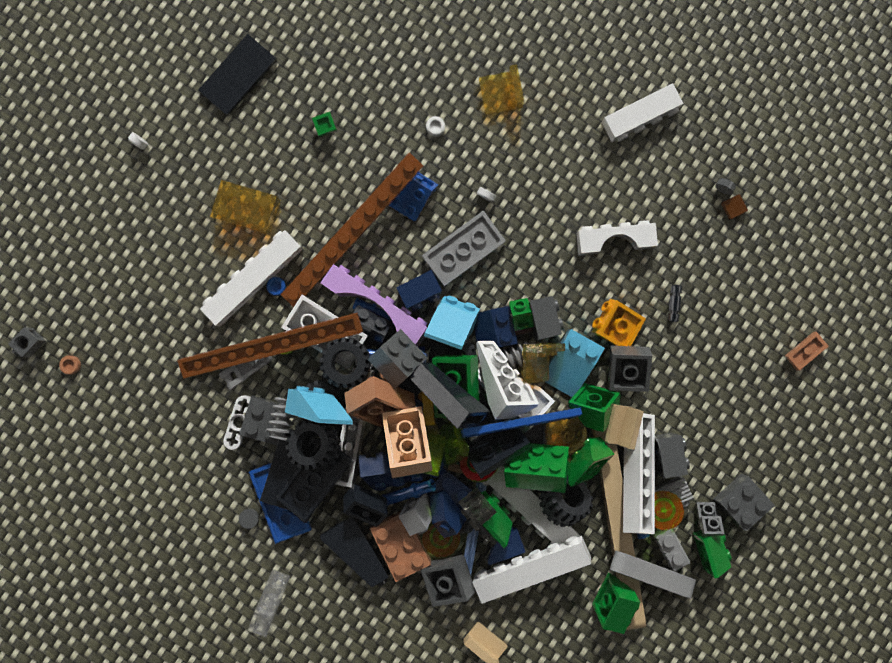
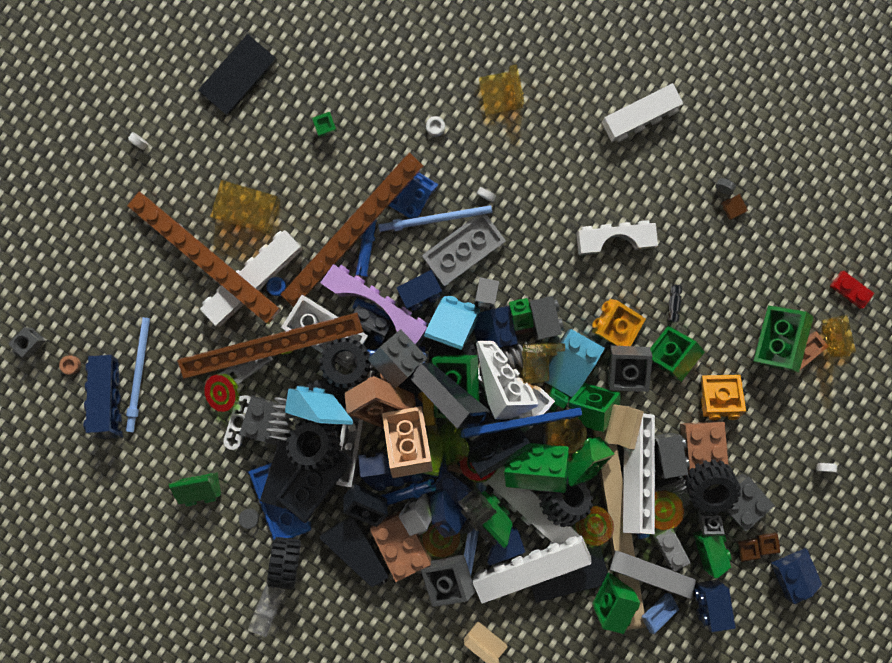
none -> dark blue wedge [83,355,123,439]
none -> light blue bar [126,317,150,432]
none -> dark orange plate [127,191,281,324]
none -> green slope [169,472,221,507]
none -> red tile [204,373,240,412]
none -> black tyre [267,537,301,590]
none -> blue pin [355,220,377,277]
none -> light blue bar [379,205,492,232]
none -> light grey brick [474,277,499,309]
none -> black tile [531,545,608,603]
none -> green tile [548,387,569,412]
none -> tile [575,506,614,546]
none -> medium blue tile [641,593,679,634]
none -> green slope [650,326,705,382]
none -> nougat brick [680,421,728,481]
none -> black tyre [685,459,741,515]
none -> dark blue brick [693,579,736,632]
none -> light orange plate [700,375,746,420]
none -> reddish brown tile [736,538,760,562]
none -> green brick [754,305,813,373]
none -> reddish brown tile [757,533,781,555]
none -> dark blue slope [771,548,822,604]
none -> white tile [816,463,837,472]
none -> clear yellow bracket [822,315,856,357]
none -> red plate [830,271,875,309]

